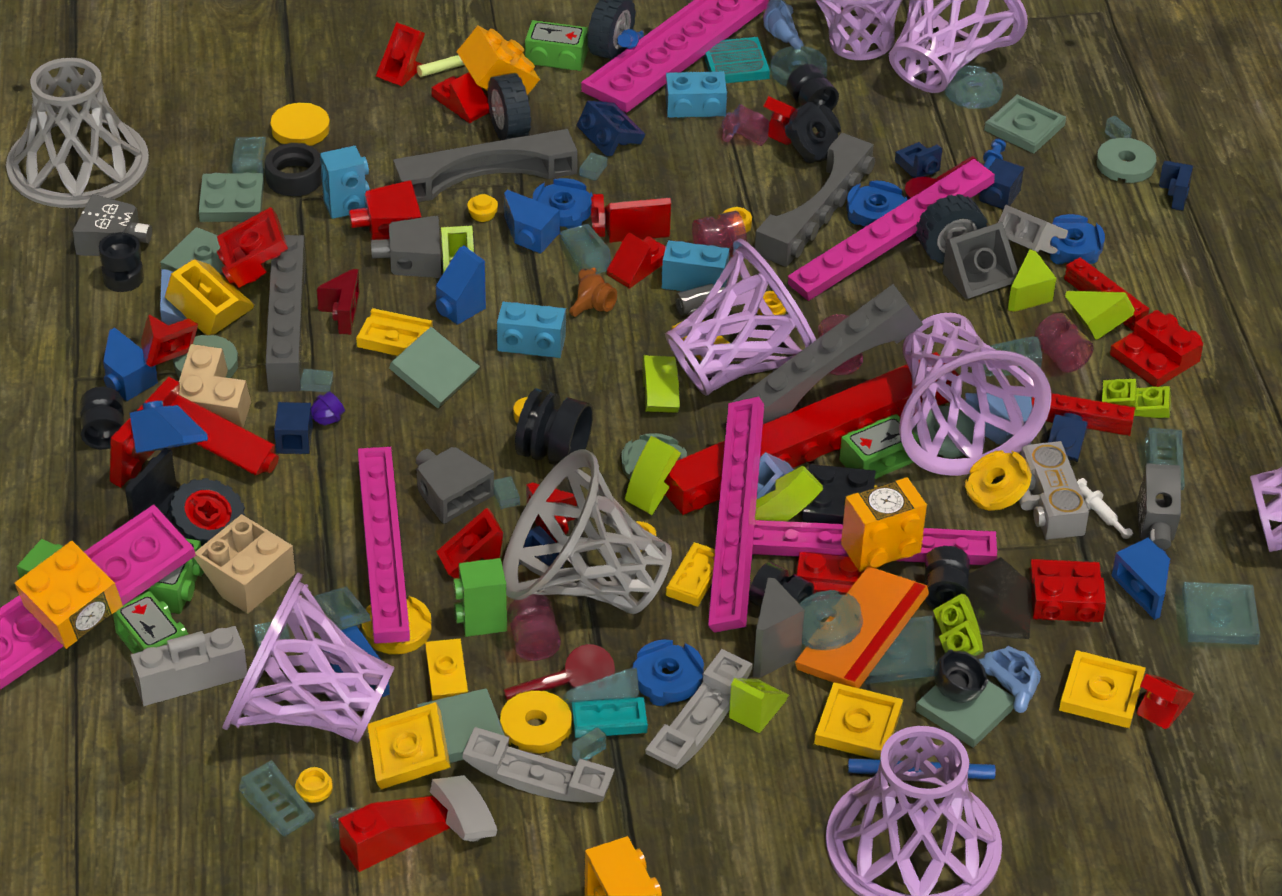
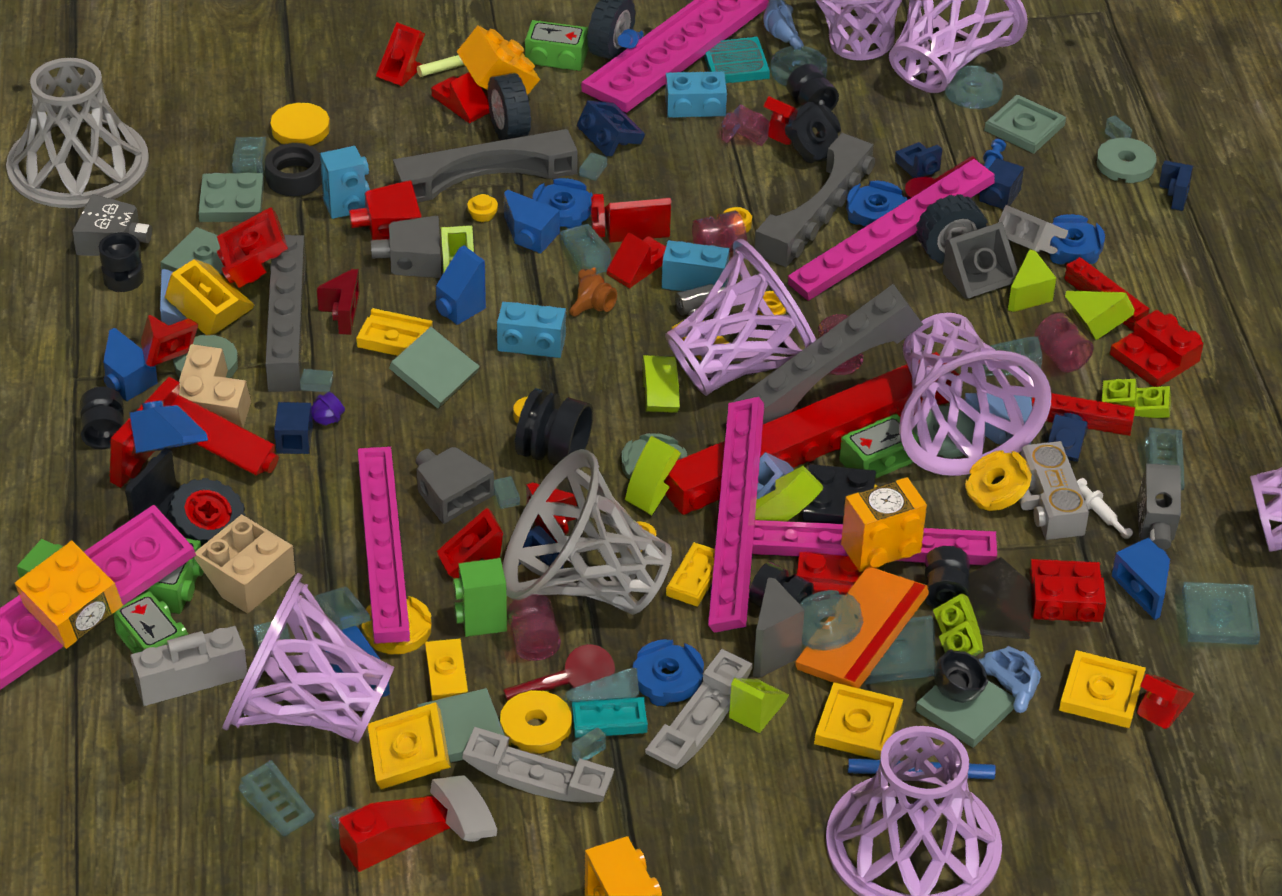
yellow plate [295,767,333,803] -> none

